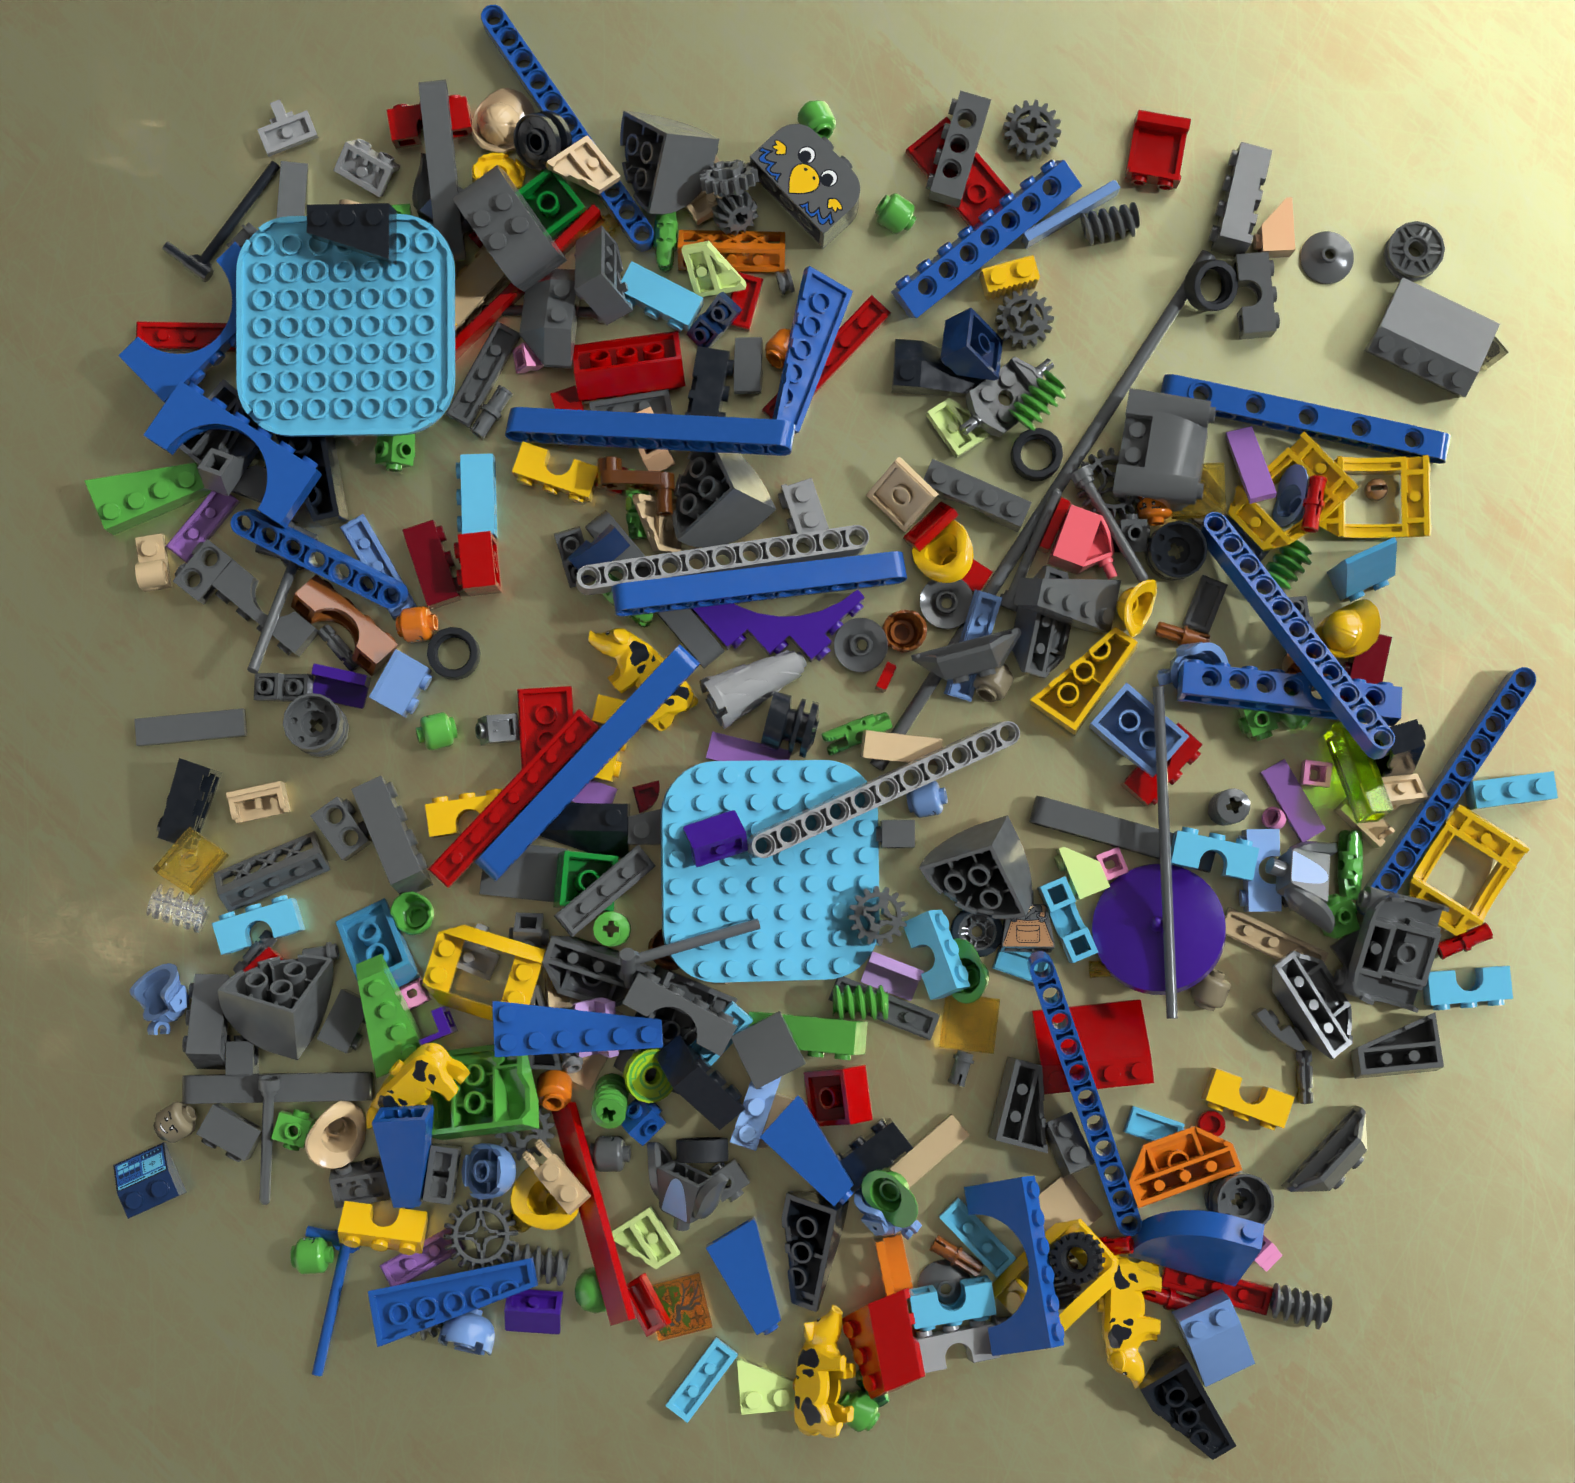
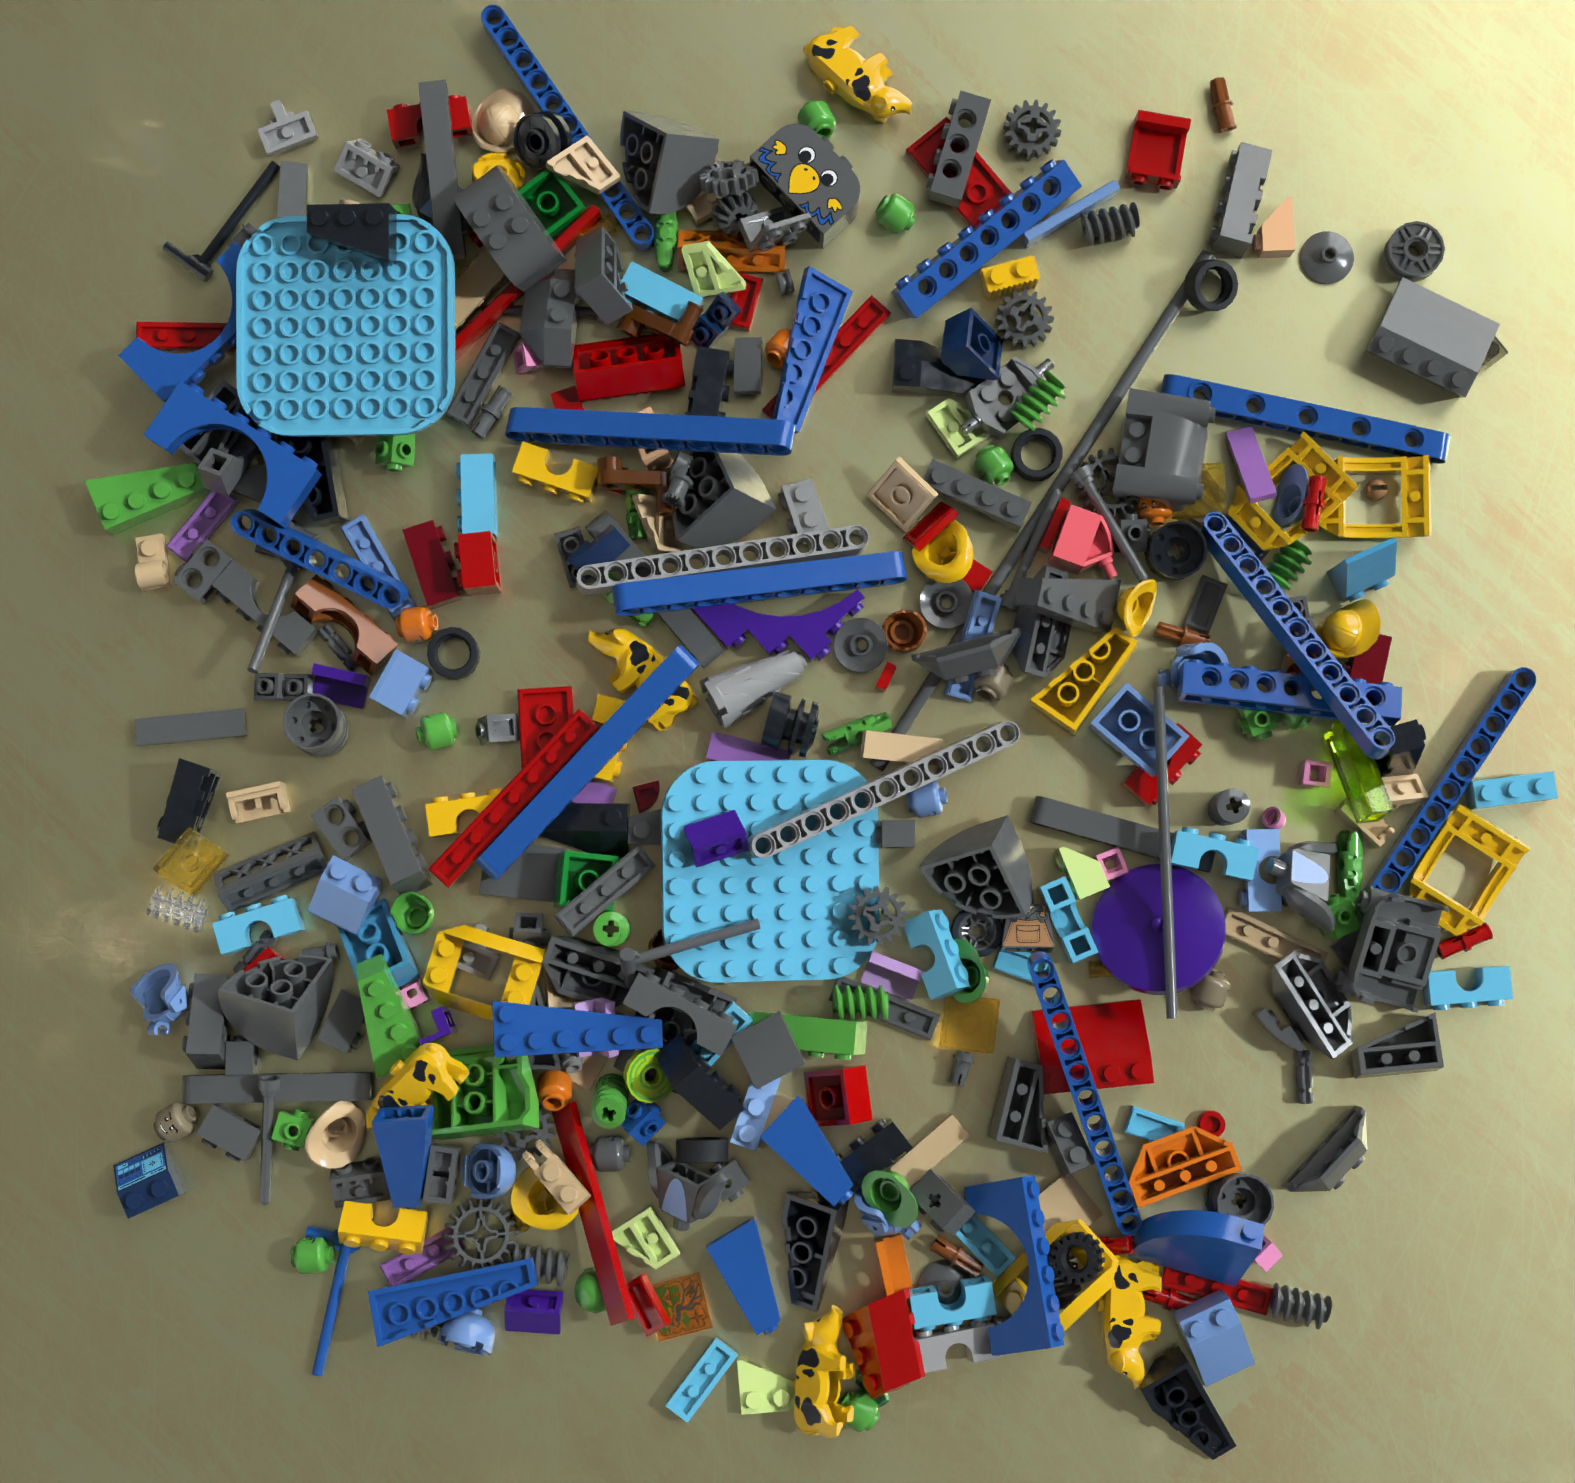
dark grey plate [589,389,673,414] -> none
yellow arch [1201,1068,1295,1131] -> none
dark grey arch [1232,252,1280,340] -> none
medium lavender tile [1260,759,1326,842] -> none
none -> medium blue slope [307,855,383,936]
none -> reddish brown beam [616,301,704,346]
none -> dark grey connector [661,451,693,509]
none -> dark grey bracket [737,205,812,252]
none -> yellow animal [803,25,912,123]
none -> dark grey brick [910,1169,976,1236]
none -> bright green head [974,445,1014,486]
none -> dark orange axle [1210,77,1237,132]

